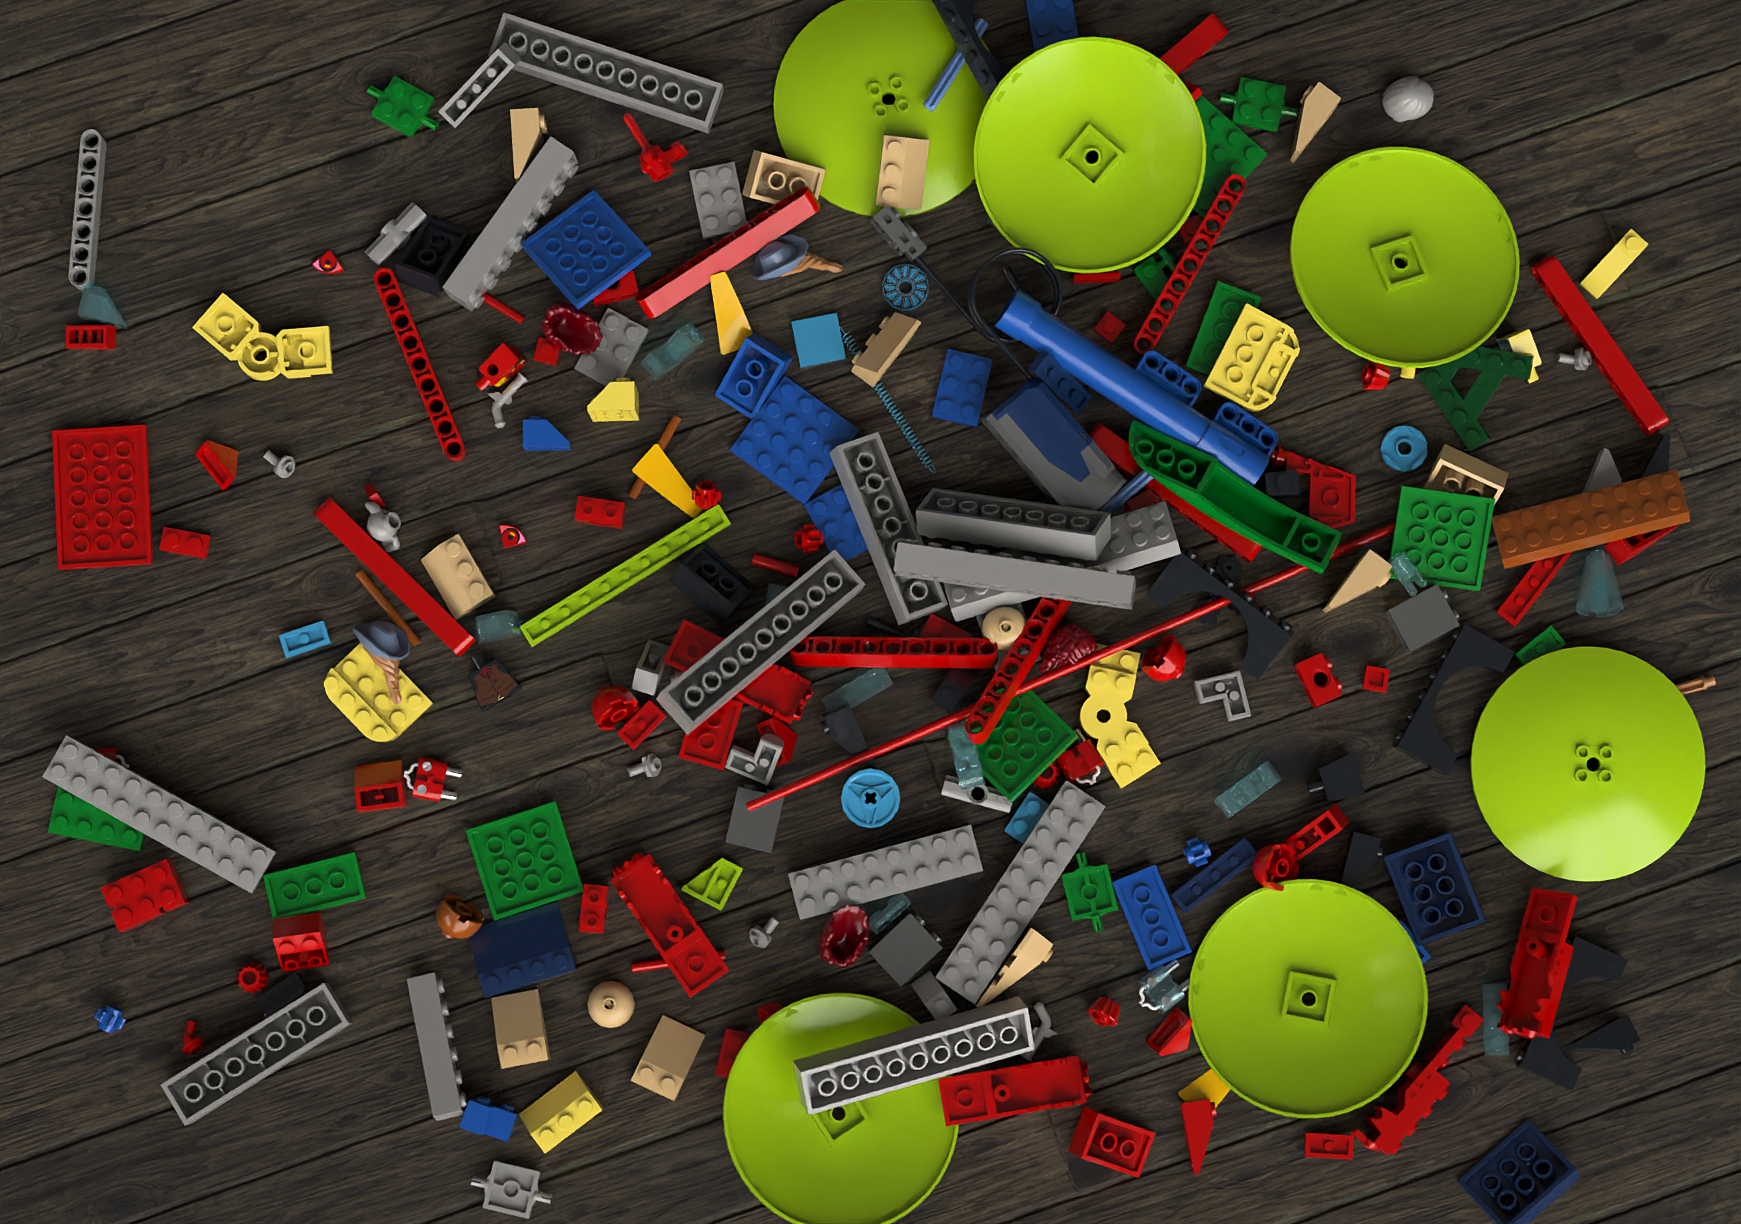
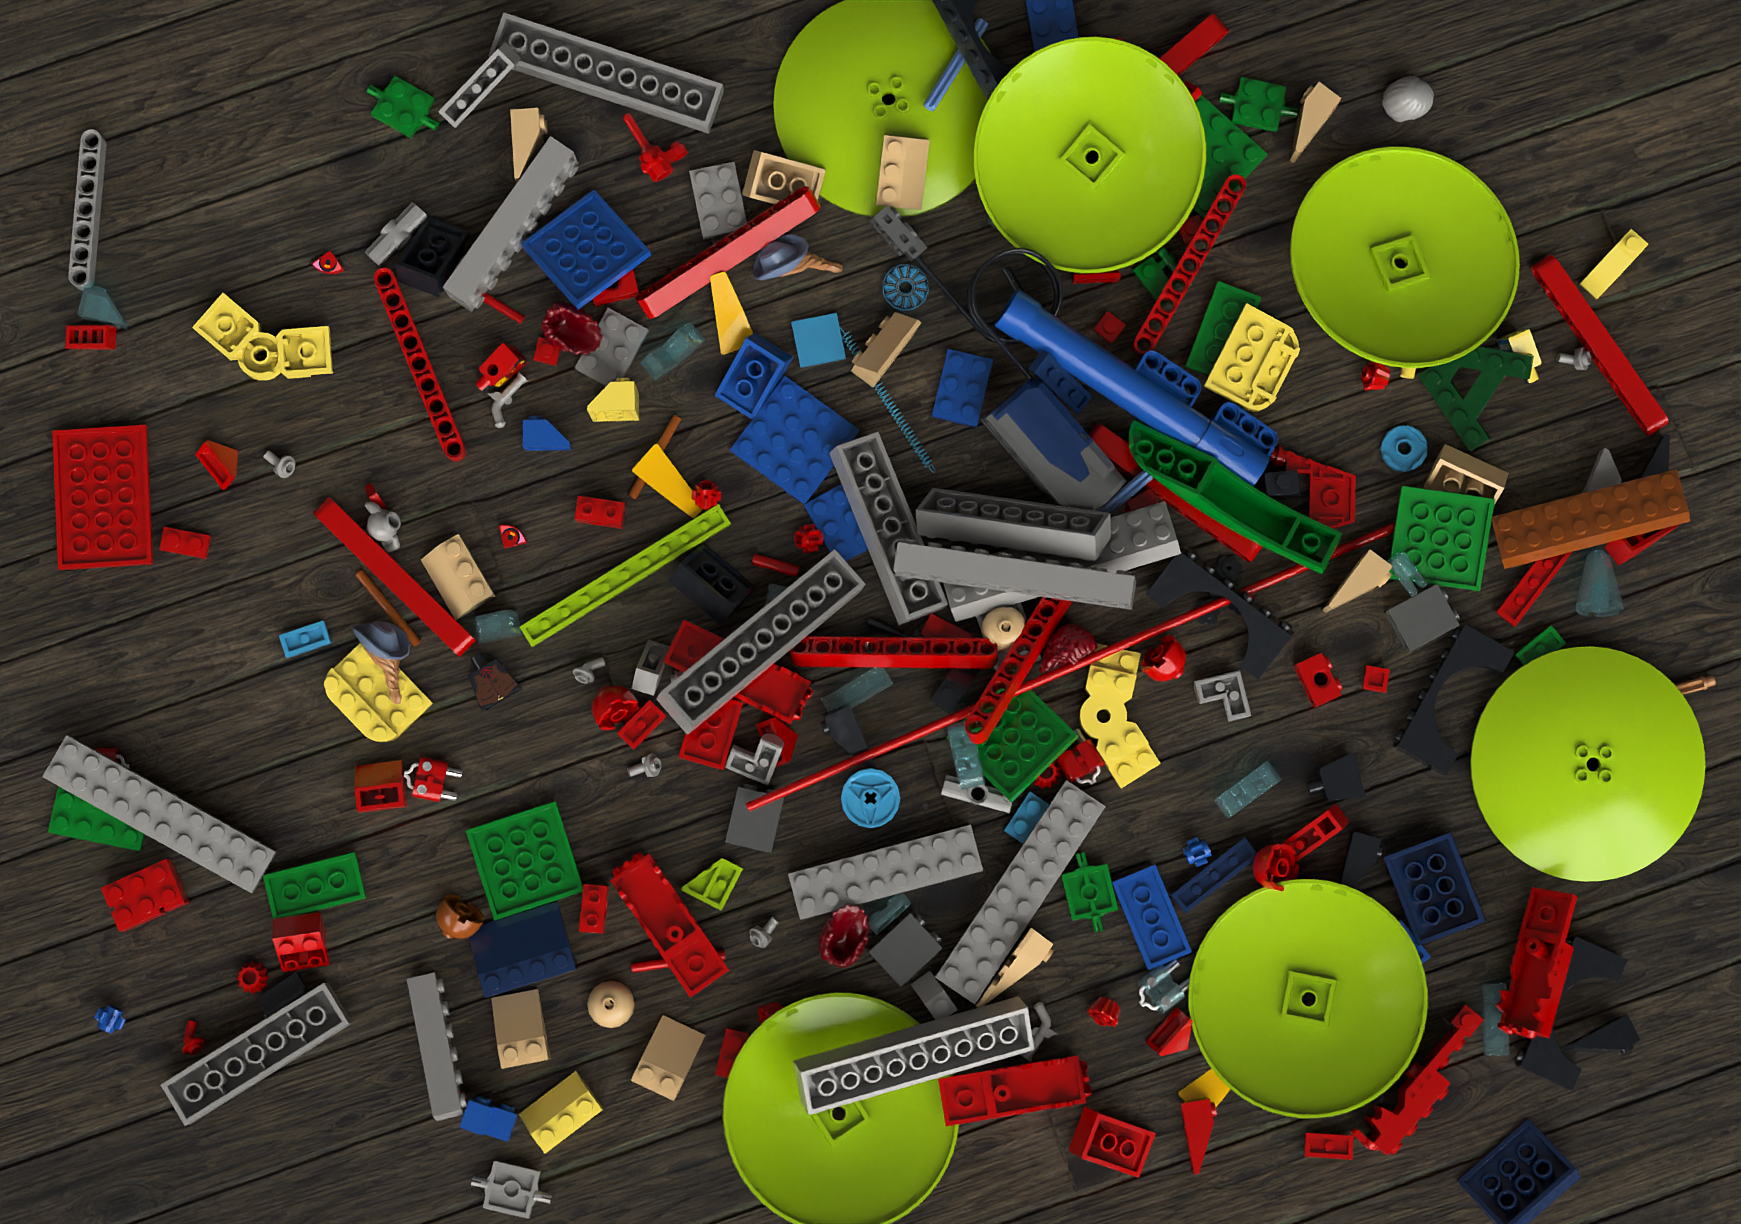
none -> light grey plate [573,657,605,684]

